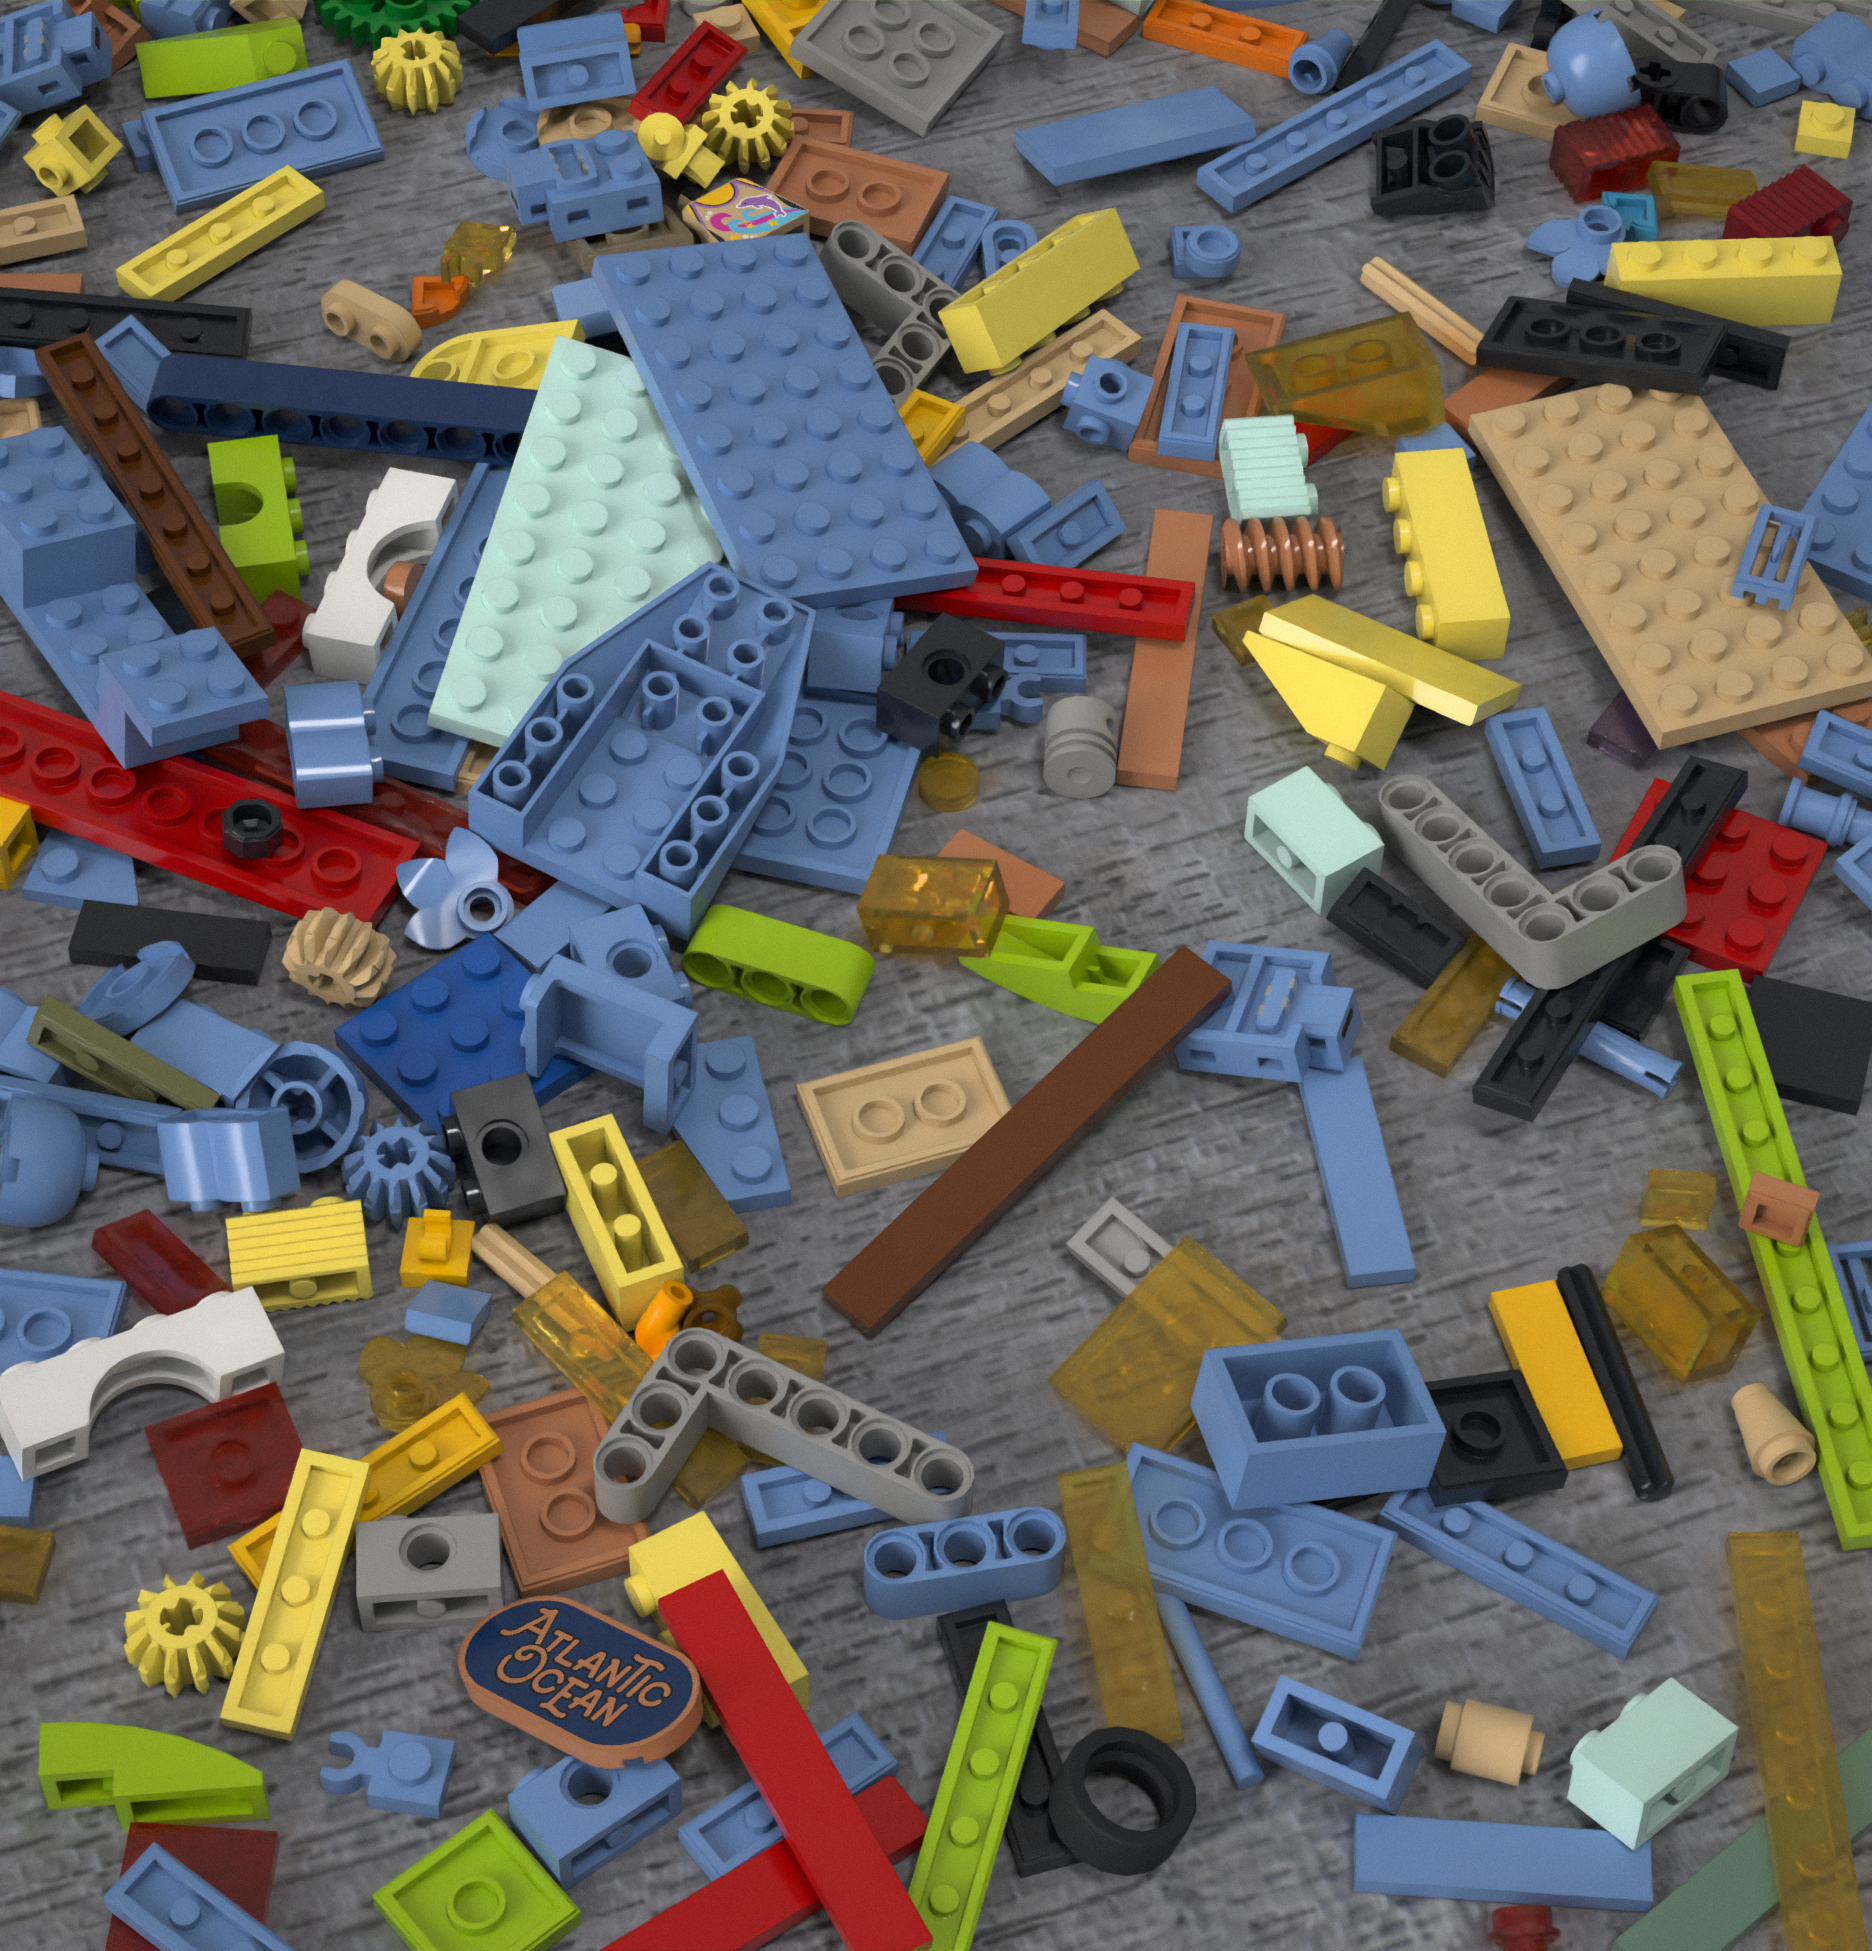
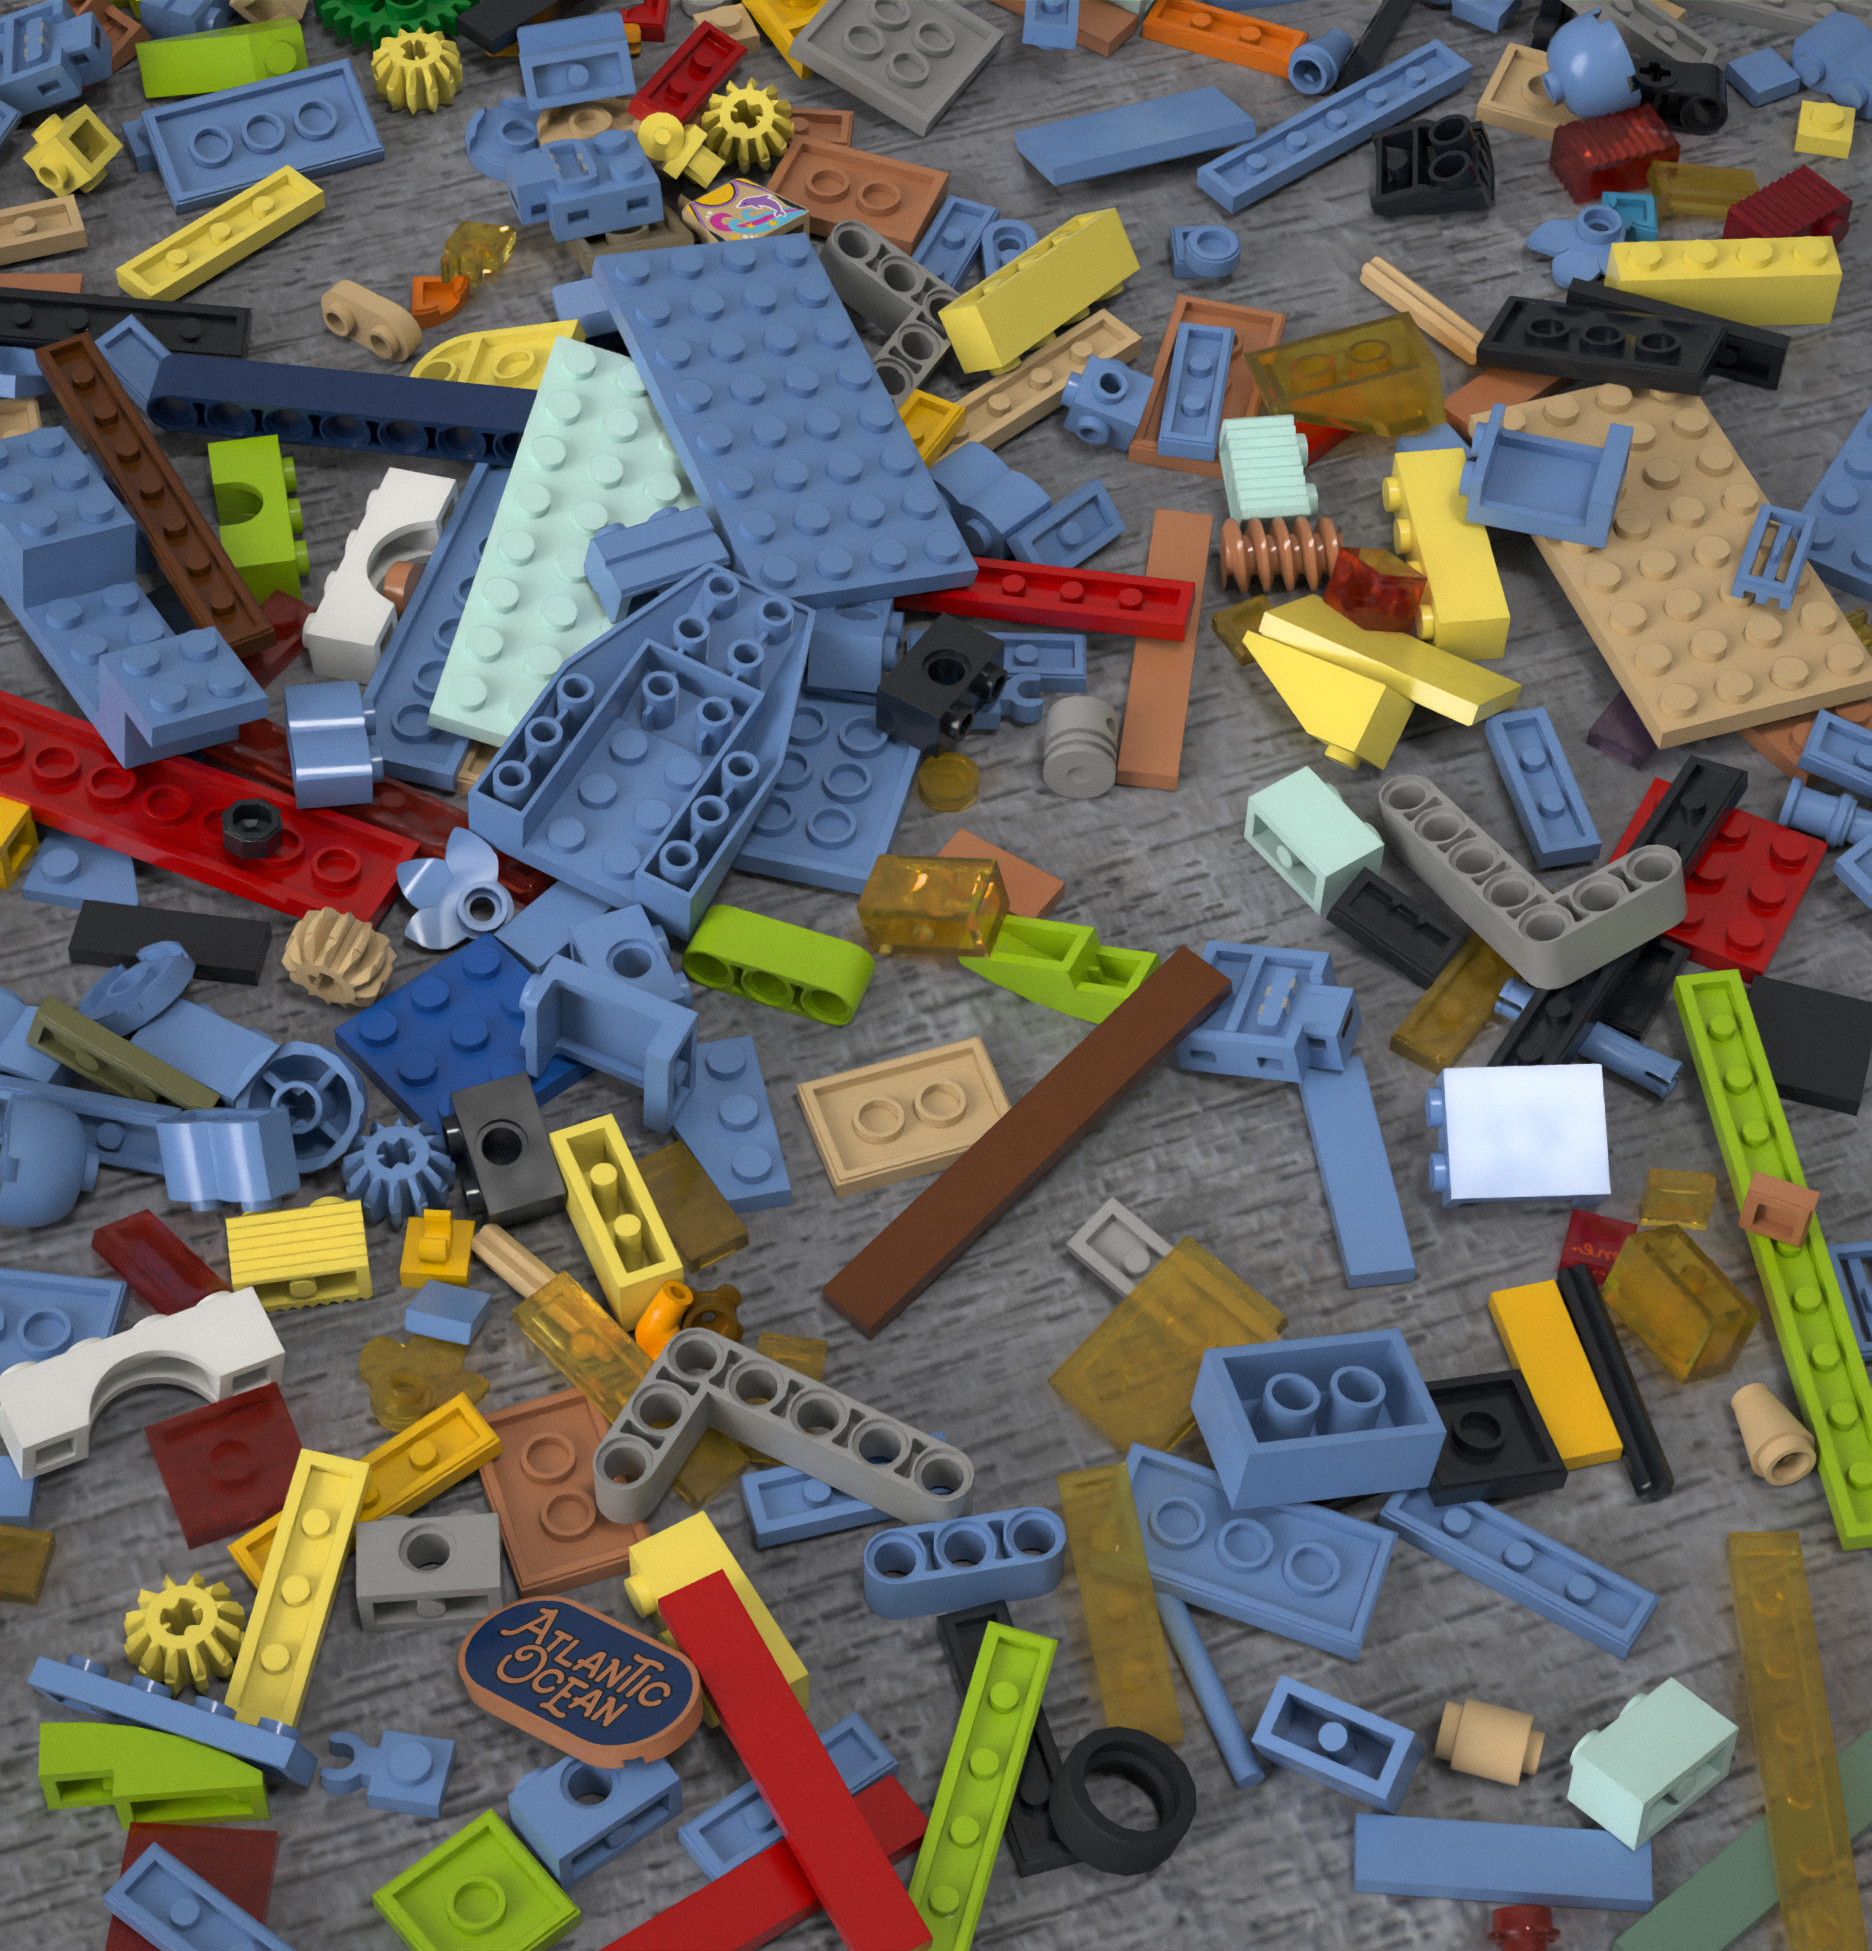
none -> medium blue plate [27,1654,319,1787]
none -> medium blue brick [583,506,730,624]
none -> clear red brick [1323,547,1428,633]
none -> panel [1425,1064,1611,1209]
none -> medium blue panel [1459,403,1634,549]
none -> clear red tile [1557,1209,1638,1290]

